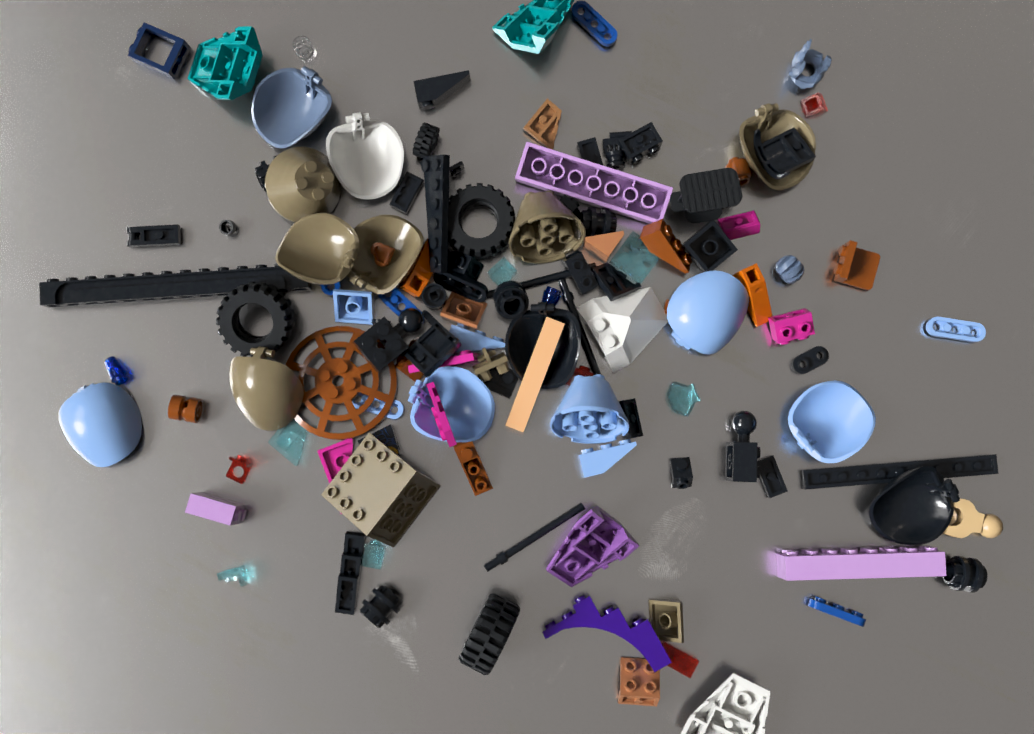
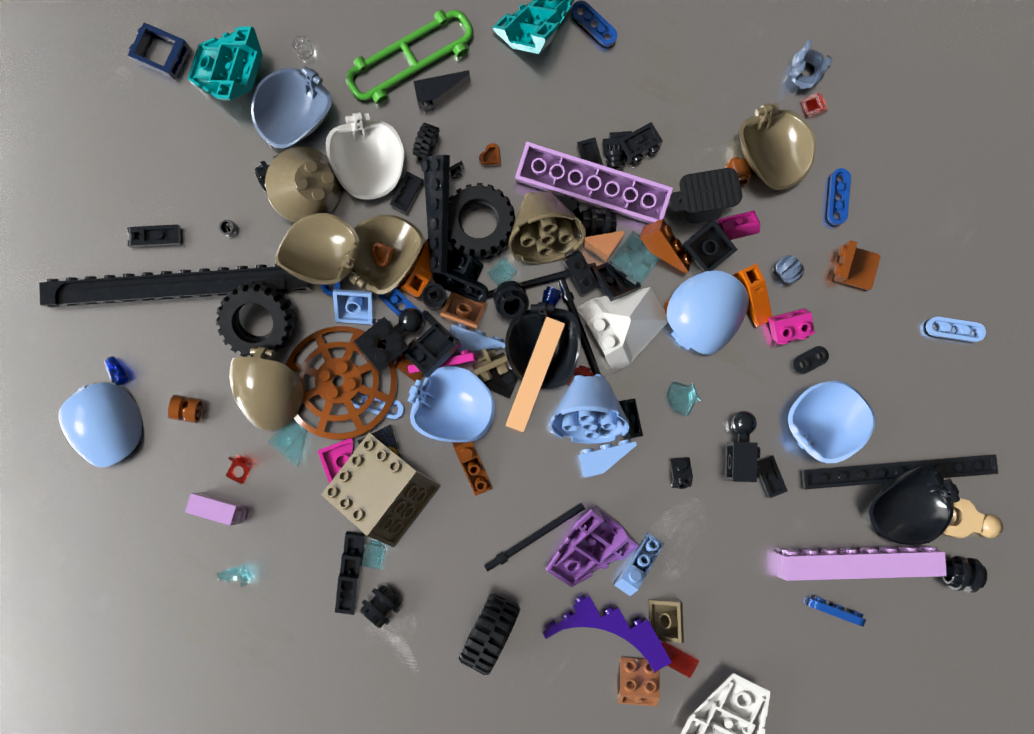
dark pink wing [426,382,457,447] -> none
medium nougat wing [523,98,562,150] -> none
black piece [753,127,816,179] -> none
none -> bright green bar [346,10,474,104]
none -> dark orange tile [479,143,501,167]
none -> light blue slope [614,533,664,596]
none -> blue plate [827,168,851,225]

